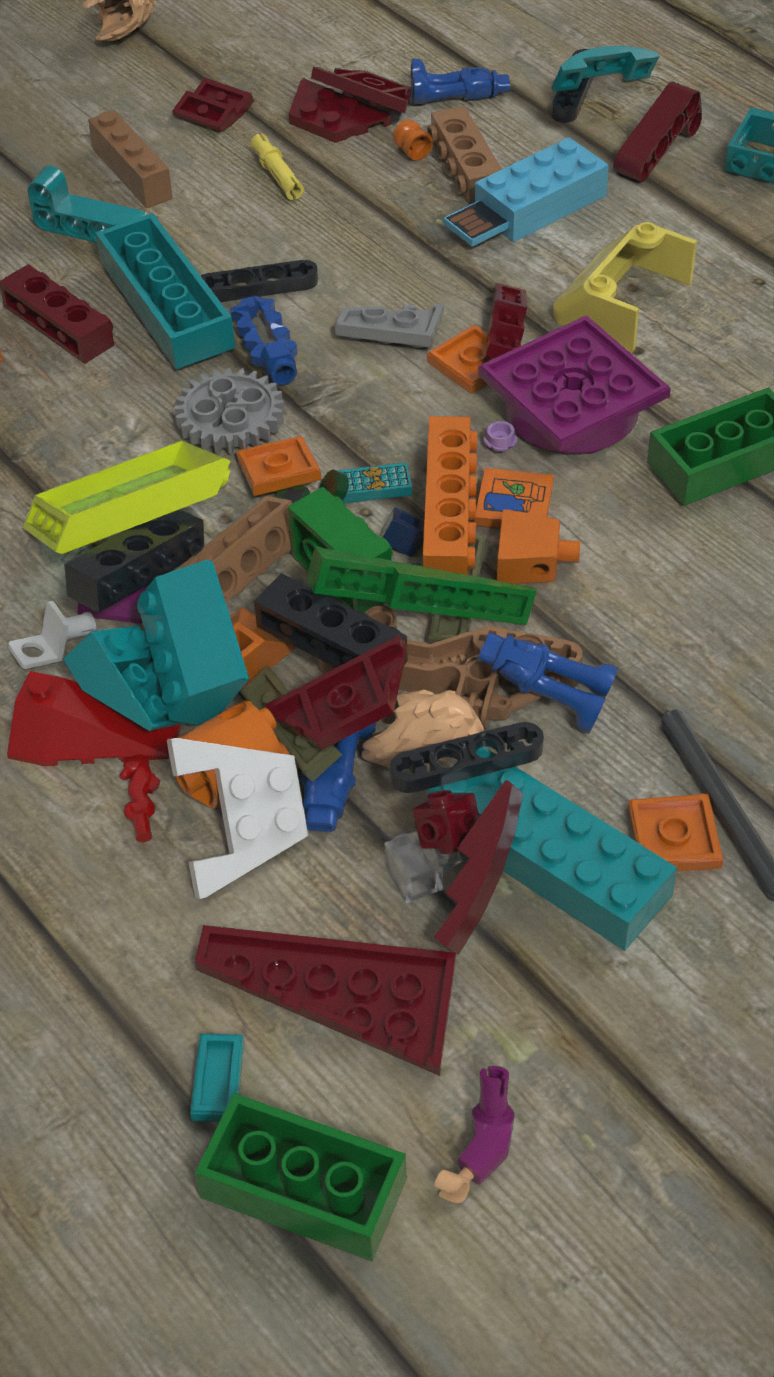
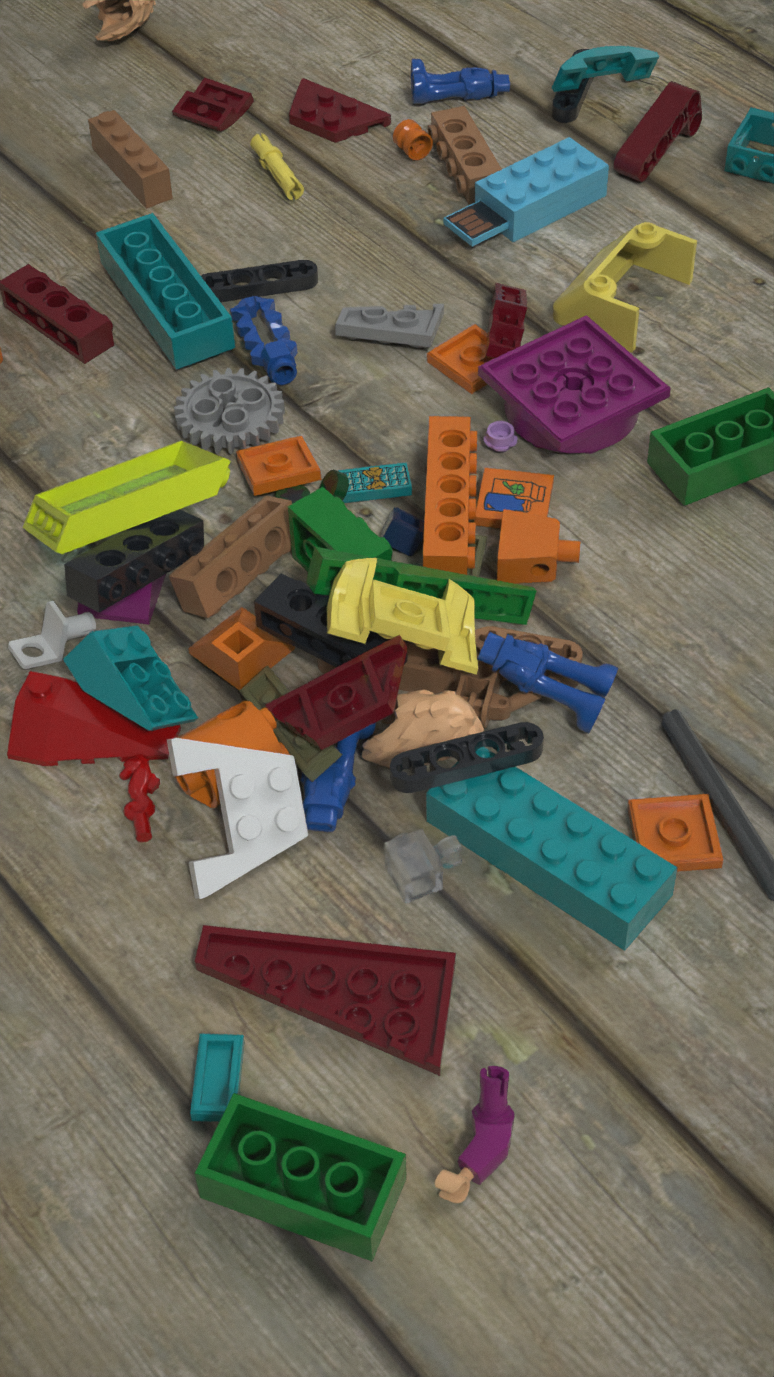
teal beam [27,165,148,243] -> none
teal slope [137,560,249,725] -> none
dark red wing [311,67,412,113] -> none
dark red brick [412,790,479,854] -> none
dark red slope [434,780,523,955] -> none
none -> light yellow piece [327,558,478,675]

